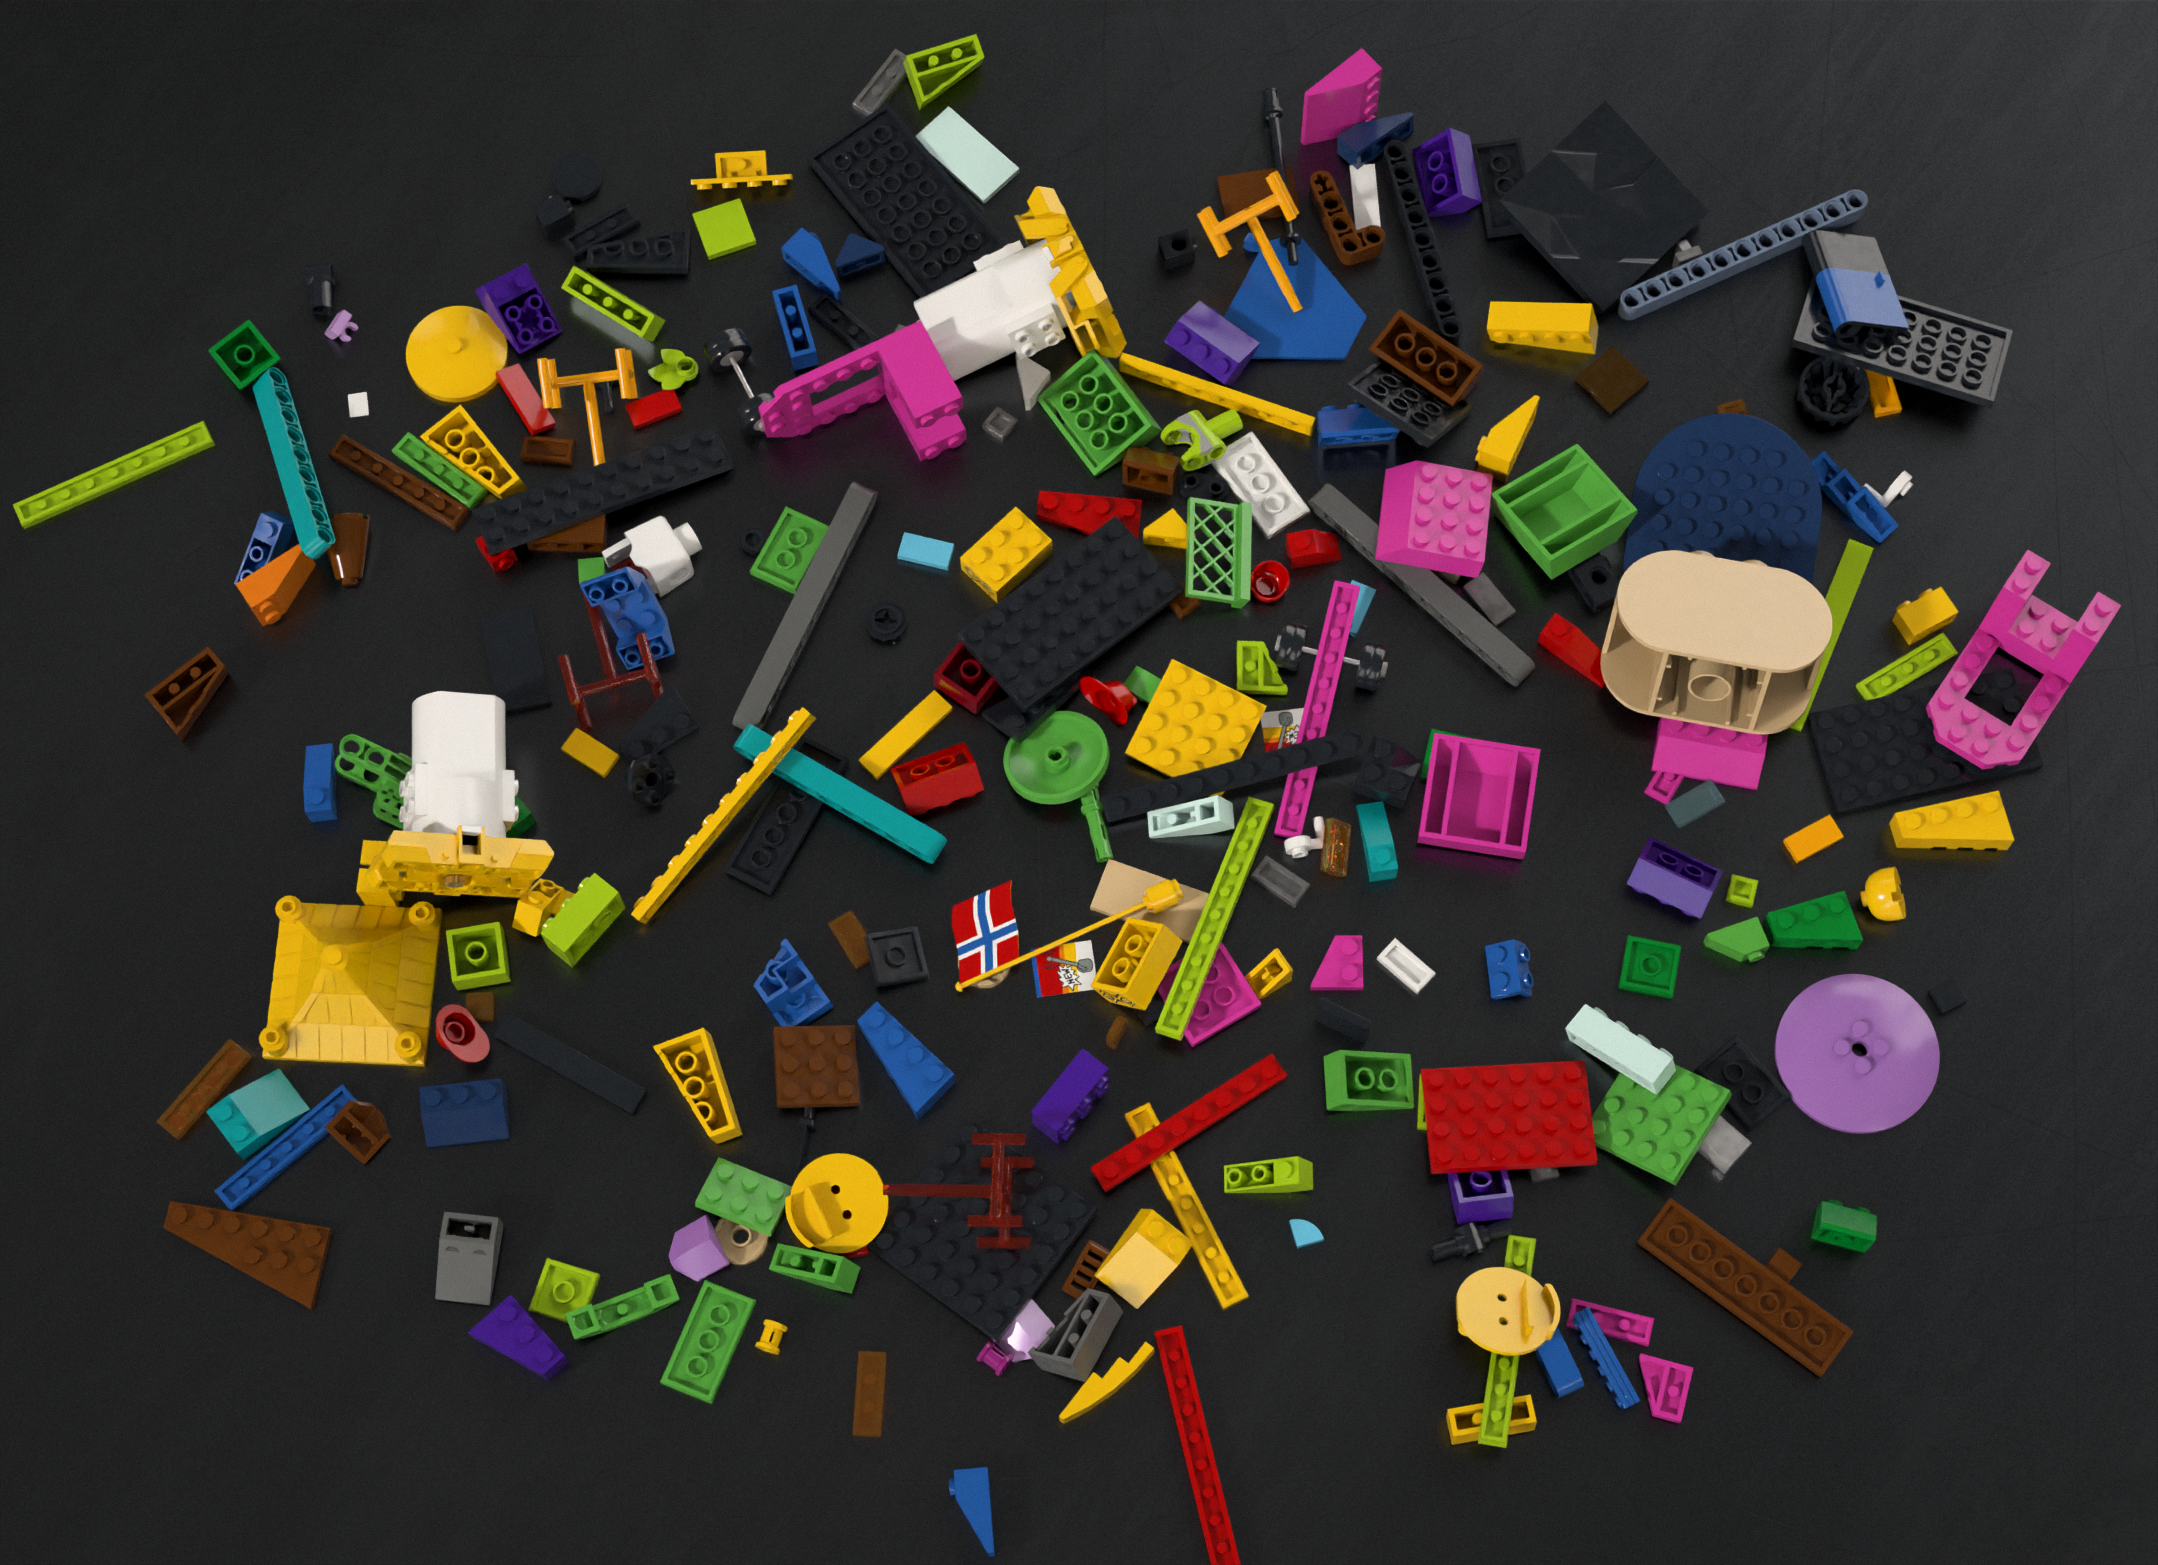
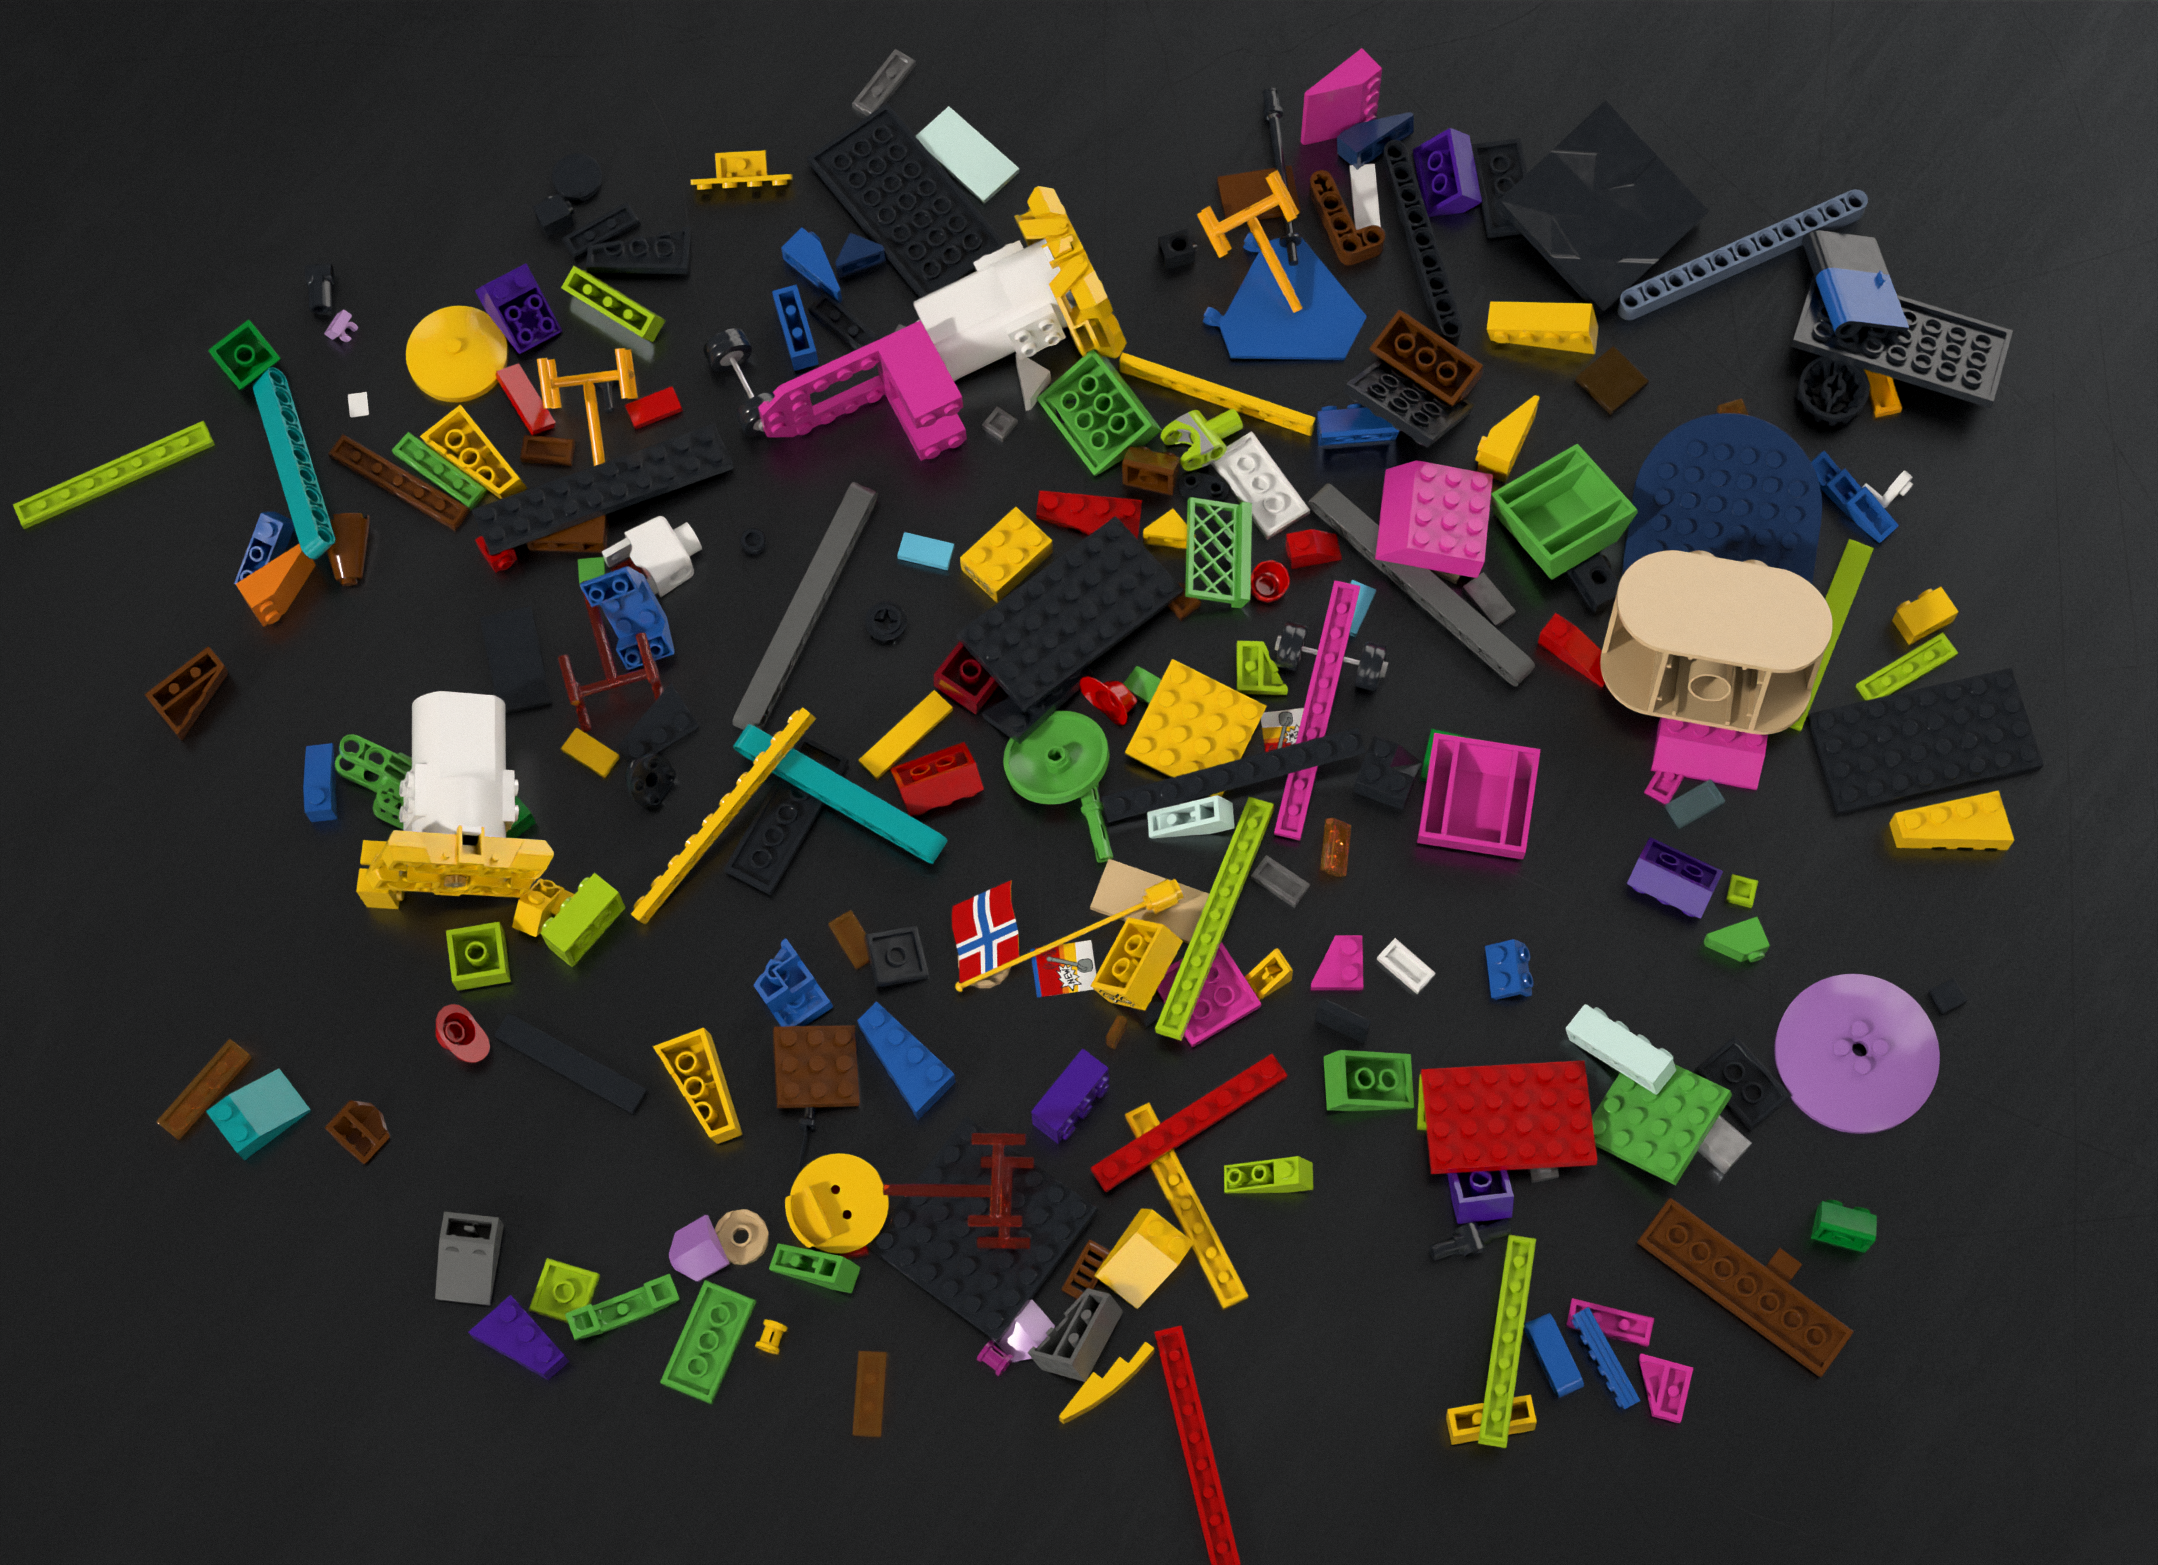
reddish brown wing [163,1201,332,1311] -> none
blue tile [215,1084,357,1212] -> none
yellow piece [259,895,443,1066] -> none
dark blue slope [420,1078,510,1148] -> none
clear orange tile [466,993,495,1021] -> none
lime plate [648,349,699,390] -> none
lime tile [692,198,756,260] -> none
bright green plate [695,1157,792,1237] -> none
bright green tile [750,506,829,594] -> none
lime wedge [903,34,985,110] -> none
blue slope [949,1467,995,1557] -> none
dark purple slope [1164,301,1261,386] -> none
white plate [1284,816,1328,858] -> none
medium azure tile [1289,1219,1324,1248] -> none
teal slope [1356,801,1398,882] -> none
yellow piece [1456,1267,1561,1356] -> none
green tile [1618,935,1682,999] -> none
flat silver tile [1672,239,1703,268] -> none
green wedge [1763,891,1863,949] -> none
light orange tile [1783,815,1844,864] -> none
yellow cylinder [1860,867,1906,921] -> none
dark pink bracket [1926,550,2121,769] -> none

